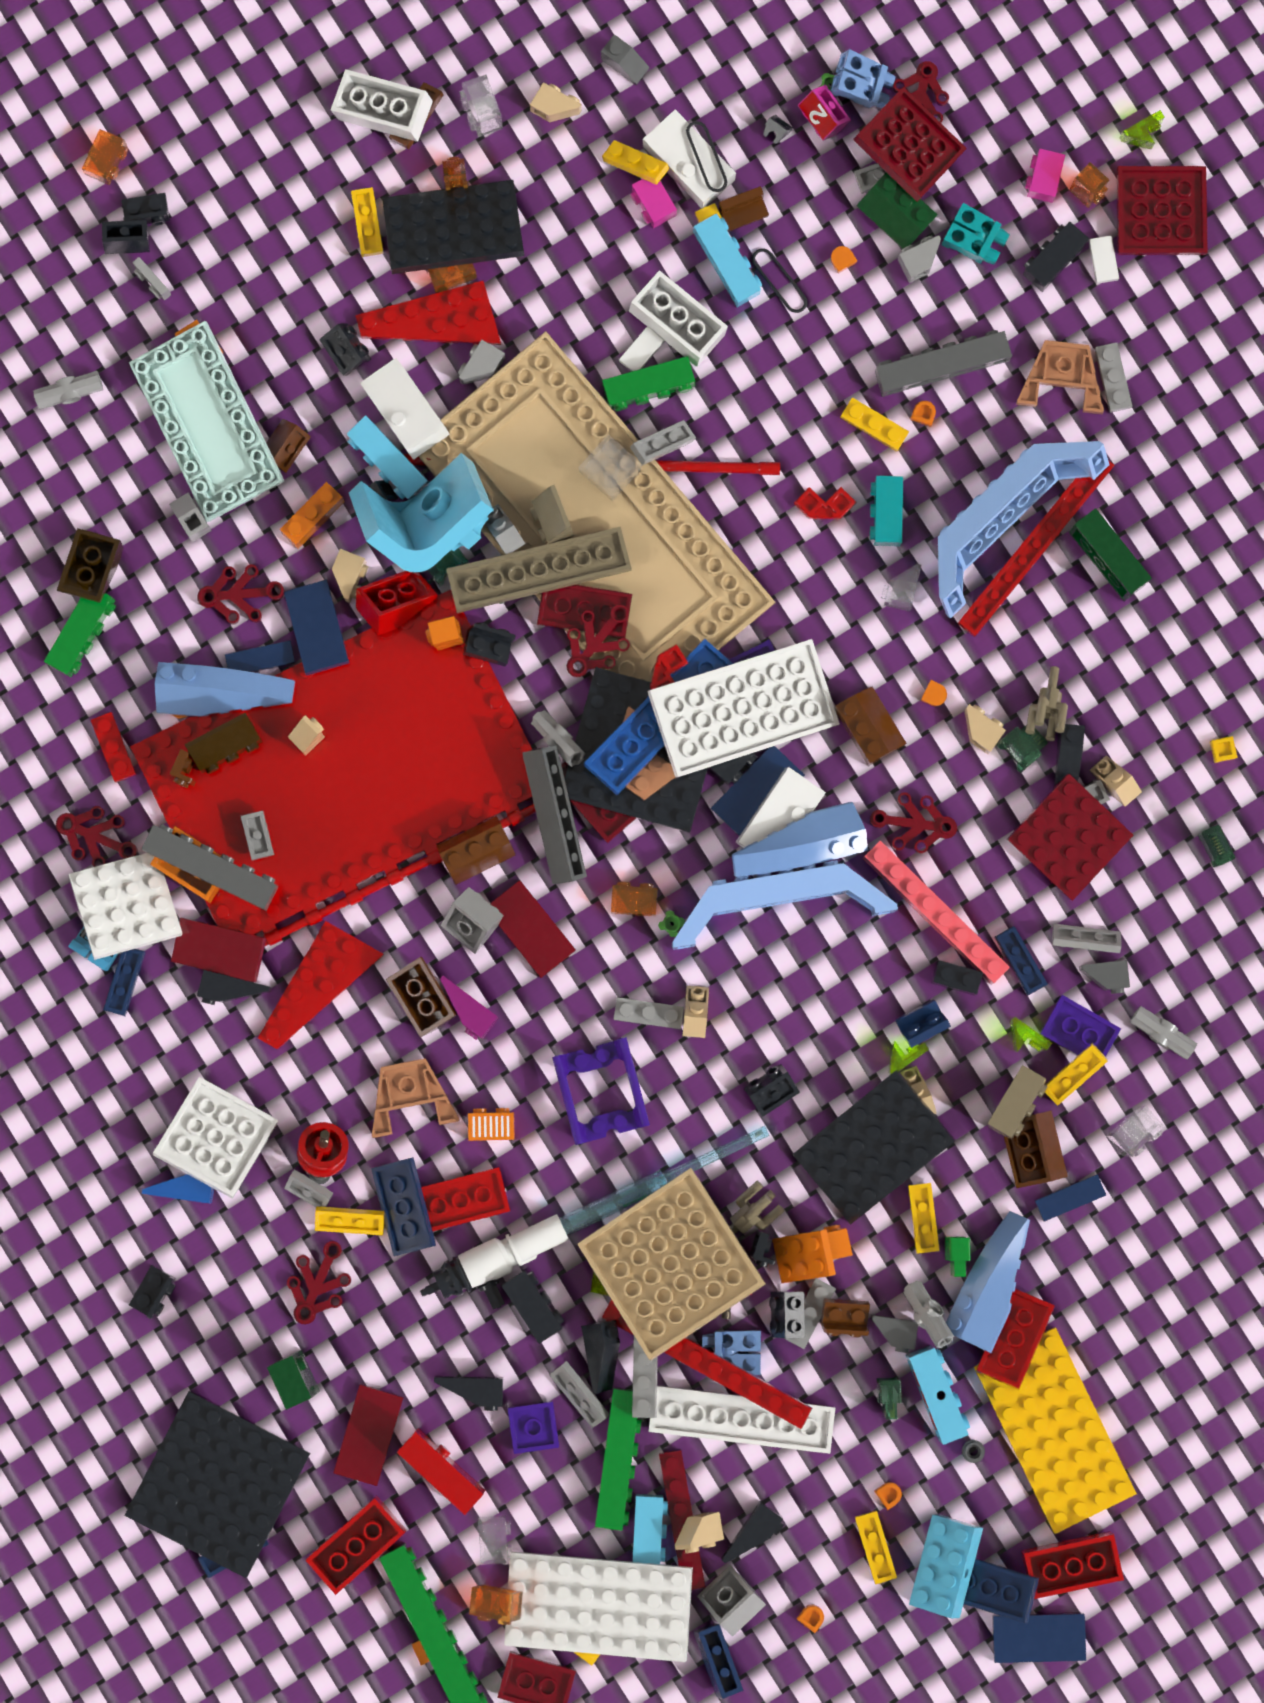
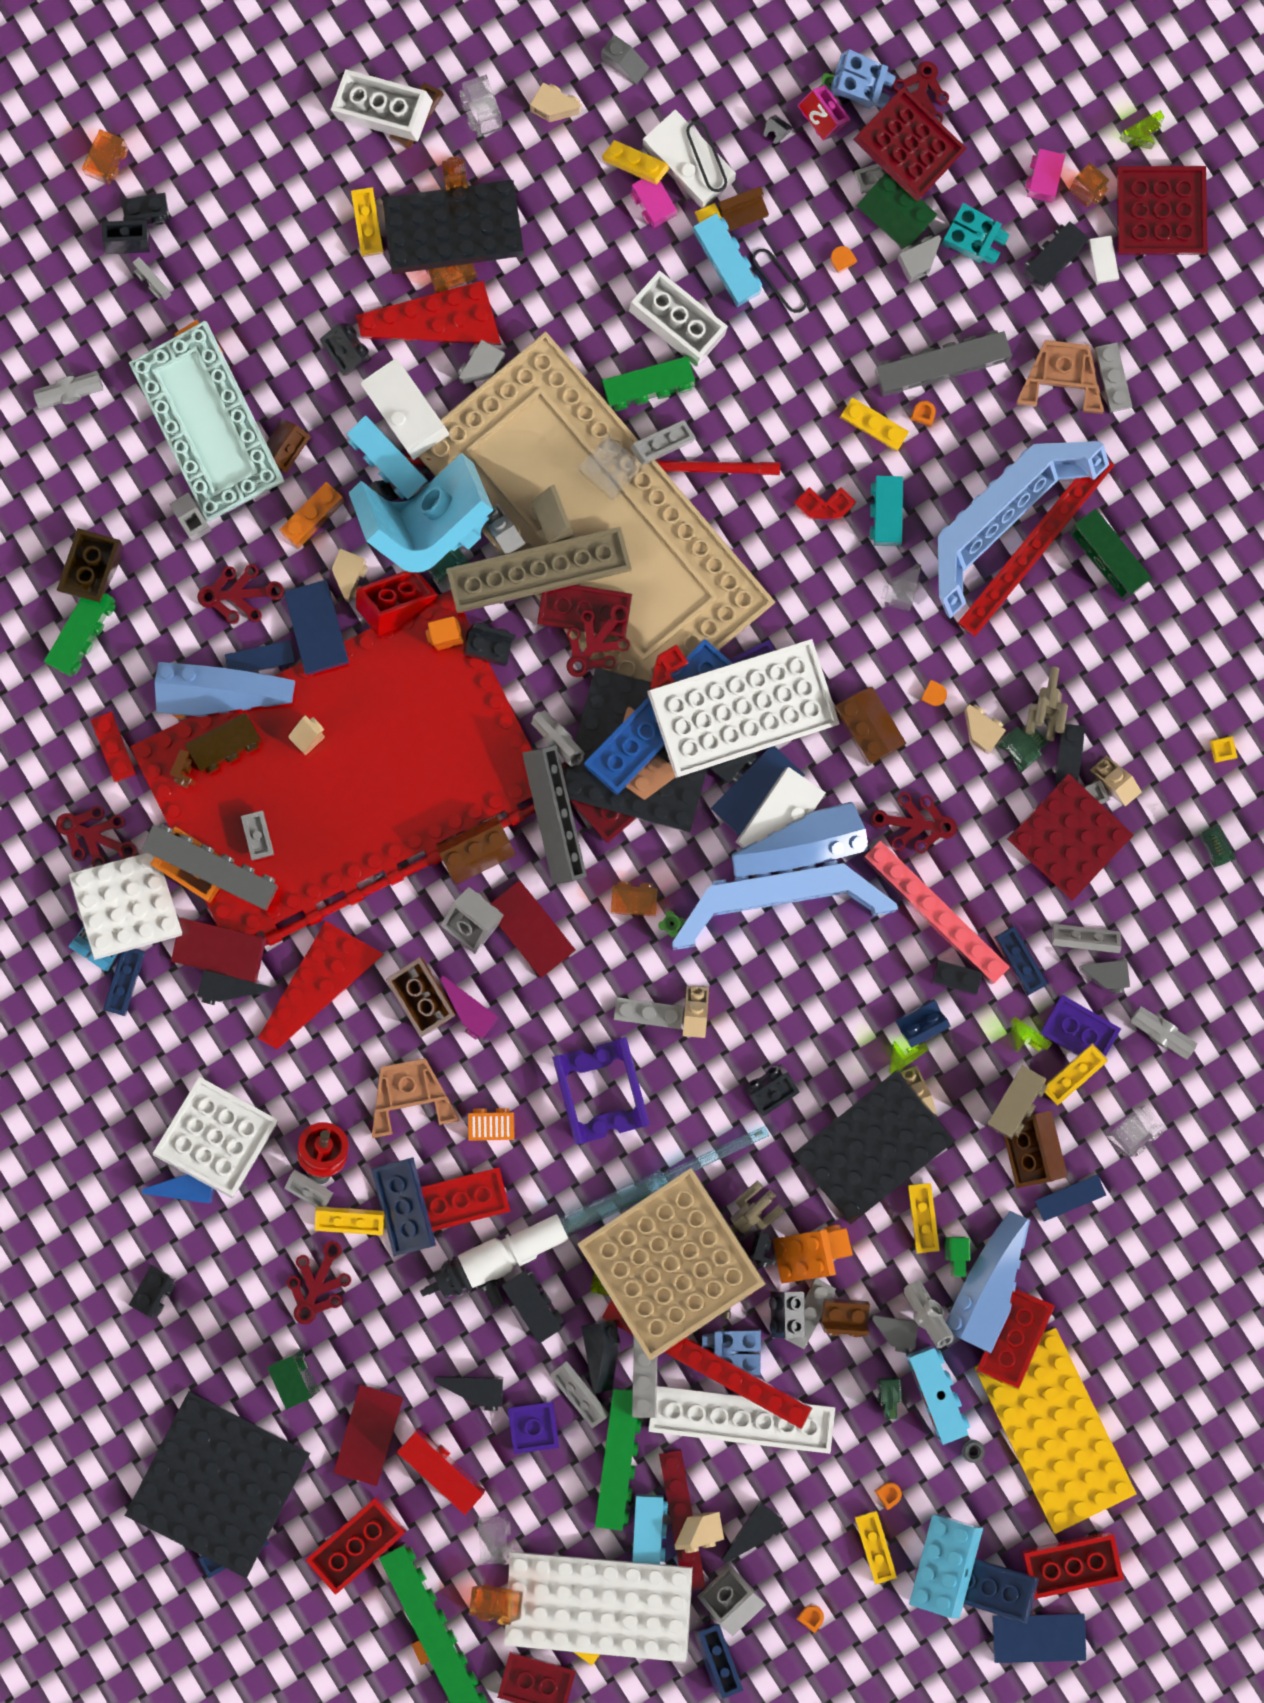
white tile [619,326,664,372] -> none

